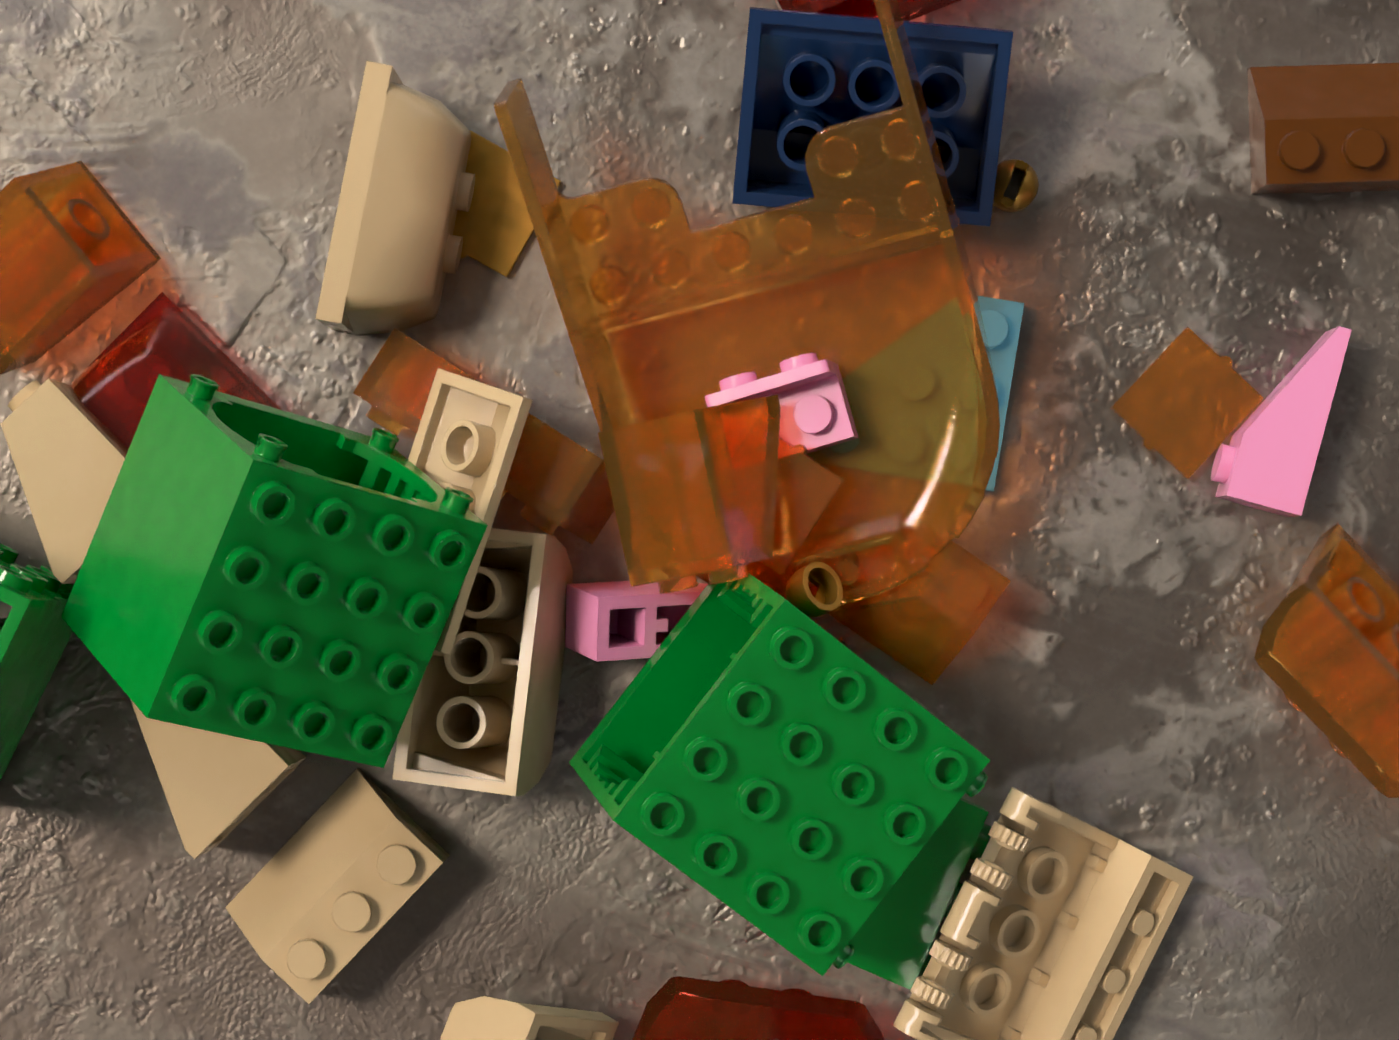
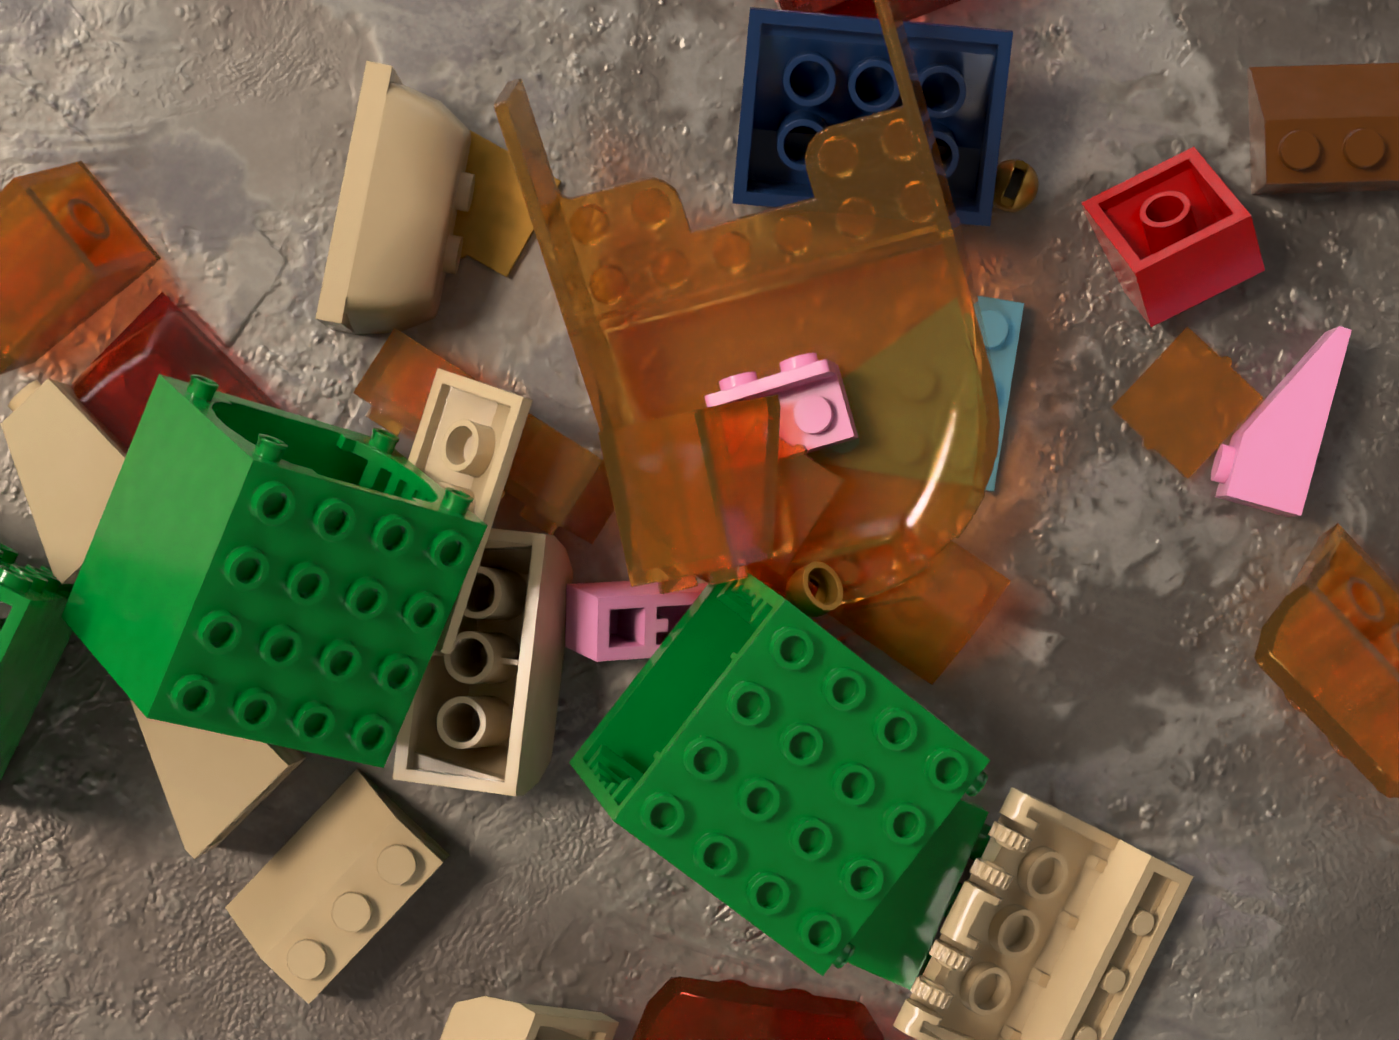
none -> red slope [1081,147,1265,327]

